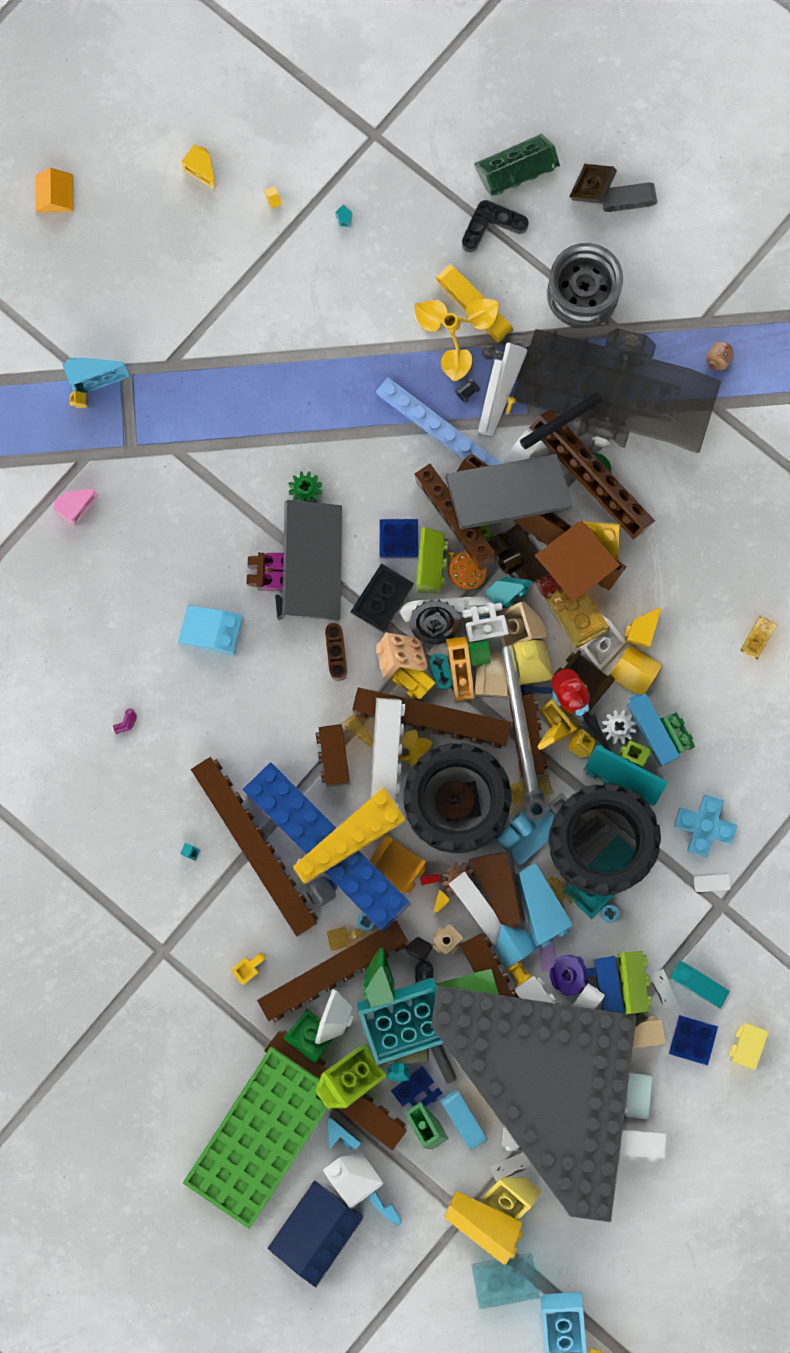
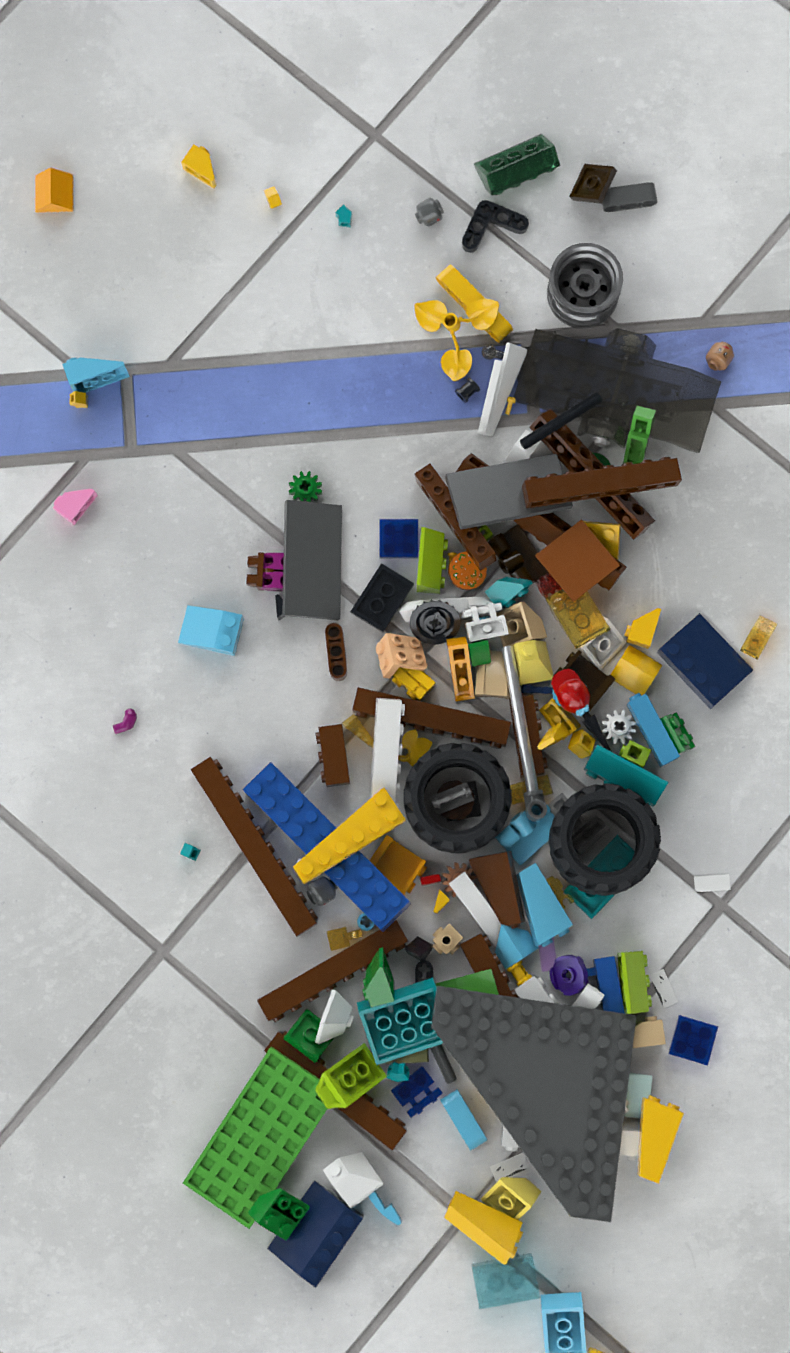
yellow plate [230,952,266,985] -> none
medium azure slope [327,1116,362,1150] -> none
light blue plate [376,377,502,466] -> none
green slope [405,1102,449,1150] -> none
teal beam [430,653,452,690] -> none
medium azure bush [601,905,619,923] -> none
teal slope [668,960,730,1009] -> none
medium azure plate [674,795,737,857] -> none
light yellow brick [728,1023,769,1070] -> none
none -> green slope [248,1188,310,1240]
none -> dark grey head [415,198,444,227]
none -> light grey hinge [430,782,474,815]
none -> reddish brown brick [522,457,682,509]
none -> bright green slope [623,406,656,464]
none -> yellow slope [637,1095,684,1184]
none -> dark blue slope [657,613,753,710]

